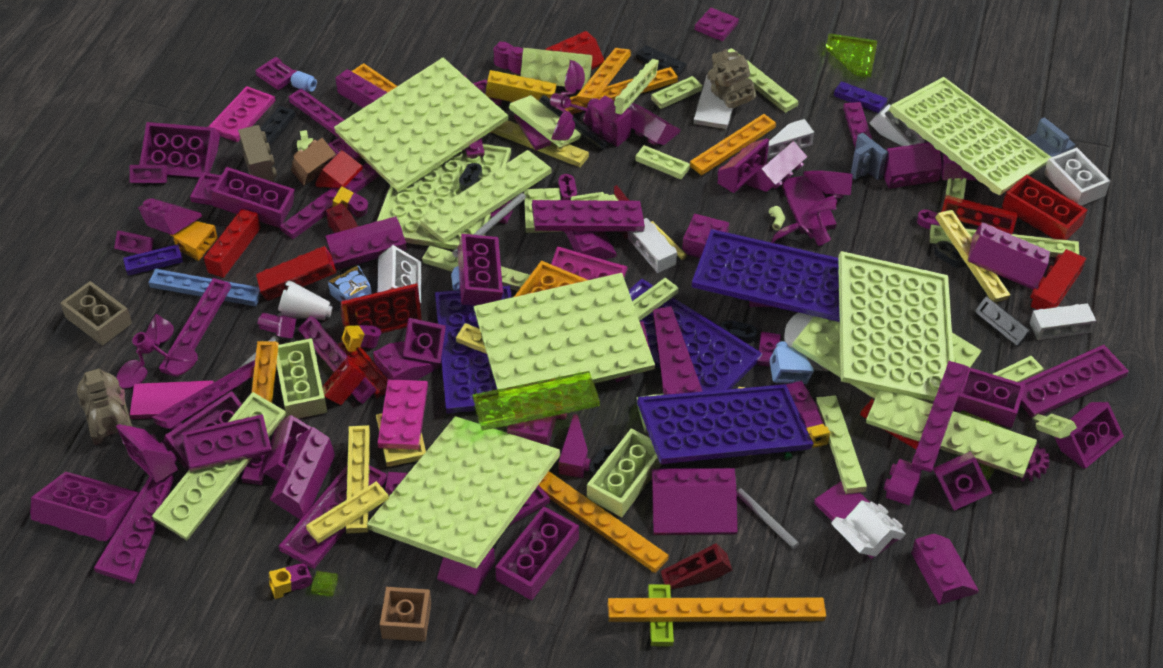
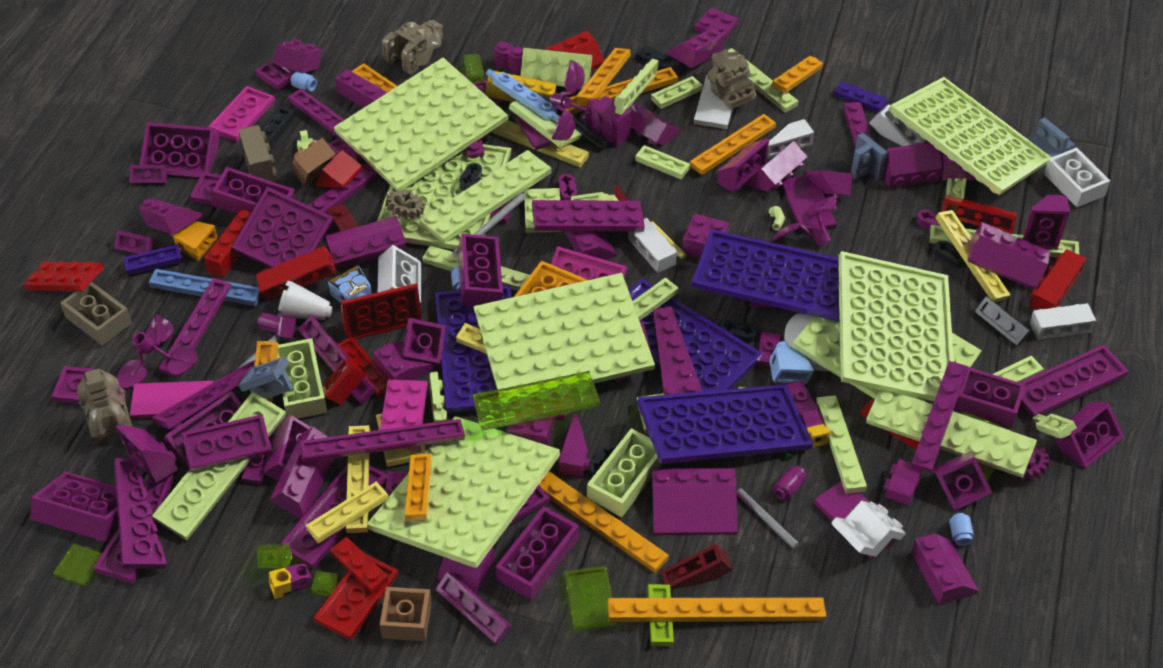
leg [333,186,368,217] -> none
leg [341,325,381,352] -> none
clear neon green plate [826,33,877,77] -> none
red brick [1002,174,1087,240] -> none
none -> red plate [23,261,104,291]
none -> magenta plate [52,366,96,404]
none -> clear neon green piece [53,544,102,586]
none -> magenta wing [114,458,166,569]
none -> magenta plate [232,186,333,268]
none -> sand blue bracket [239,356,293,399]
none -> clear neon green brick [257,544,292,569]
none -> magenta brick [273,39,322,73]
none -> magenta tile [299,419,465,462]
none -> red plate [314,554,399,641]
none -> red plate [330,537,389,593]
none -> dark tan animal [382,20,443,75]
none -> dark tan gear [385,189,425,220]
none -> light orange plate [405,454,432,521]
none -> yellowish green hinge [429,372,447,422]
none -> magenta plate [435,572,511,643]
none -> clear neon green tile [463,54,485,82]
none -> light blue plate [486,69,560,123]
none -> clear neon green tile [564,566,617,631]
none -> magenta slope [666,28,725,68]
none -> light orange plate [771,56,823,94]
none -> magenta head [773,466,807,500]
none -> light blue brick [949,513,974,546]
none -> magenta slope [1022,195,1070,250]

